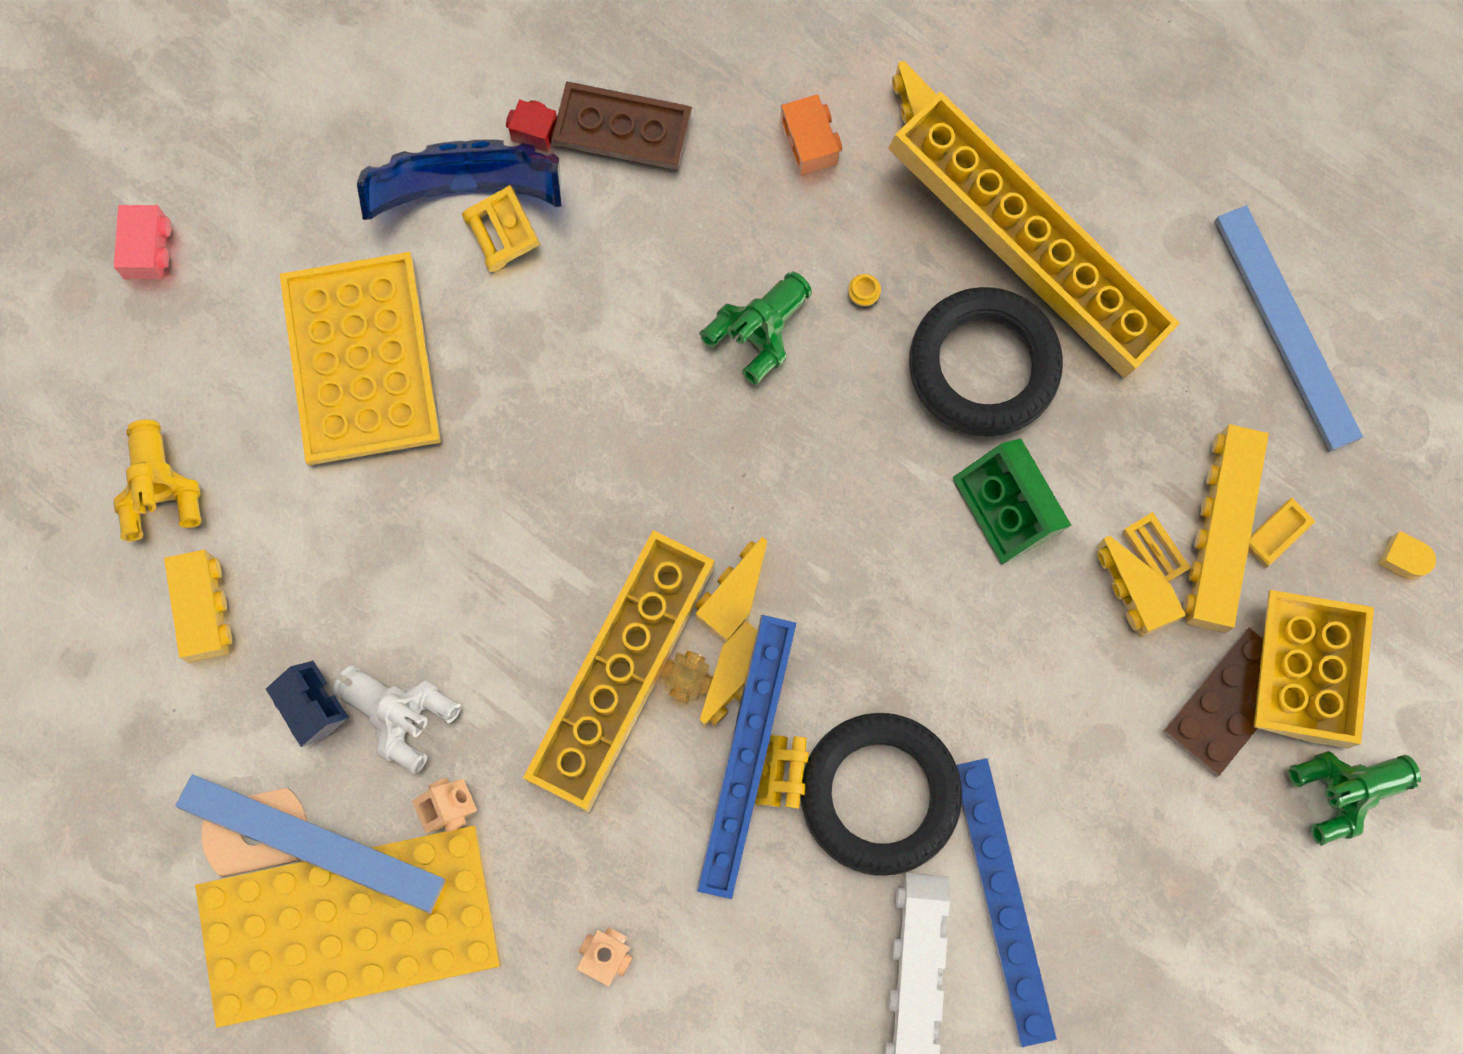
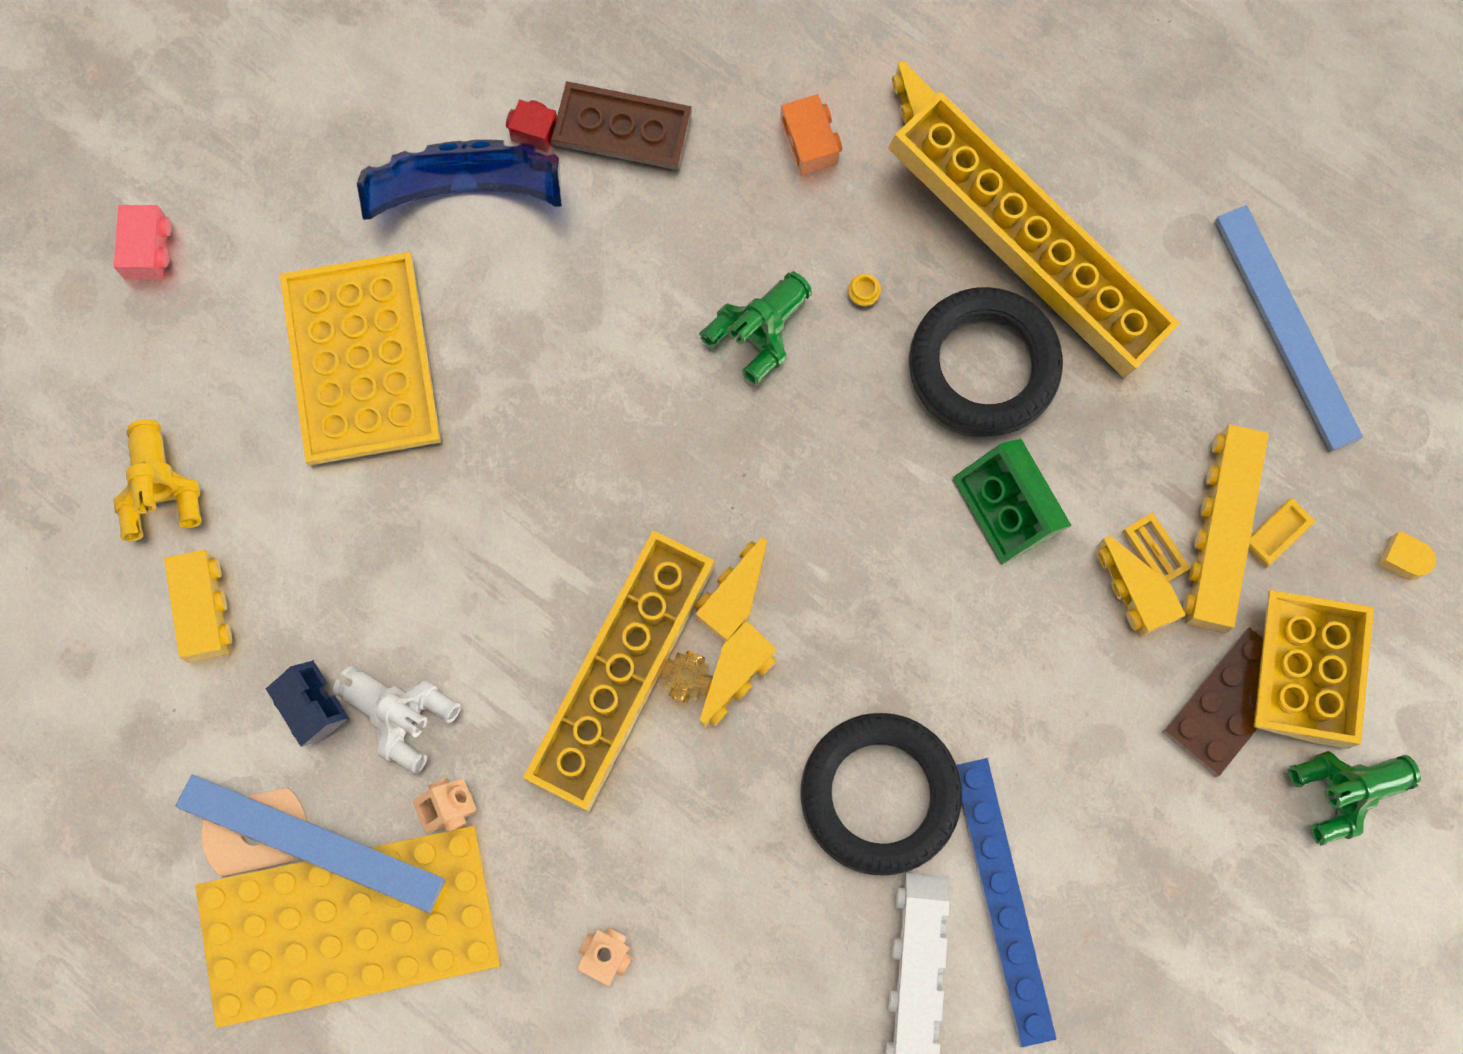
yellow plate [461,185,541,272] -> none
blue plate [696,615,797,899] -> none
yellow plate [754,735,809,809] -> none

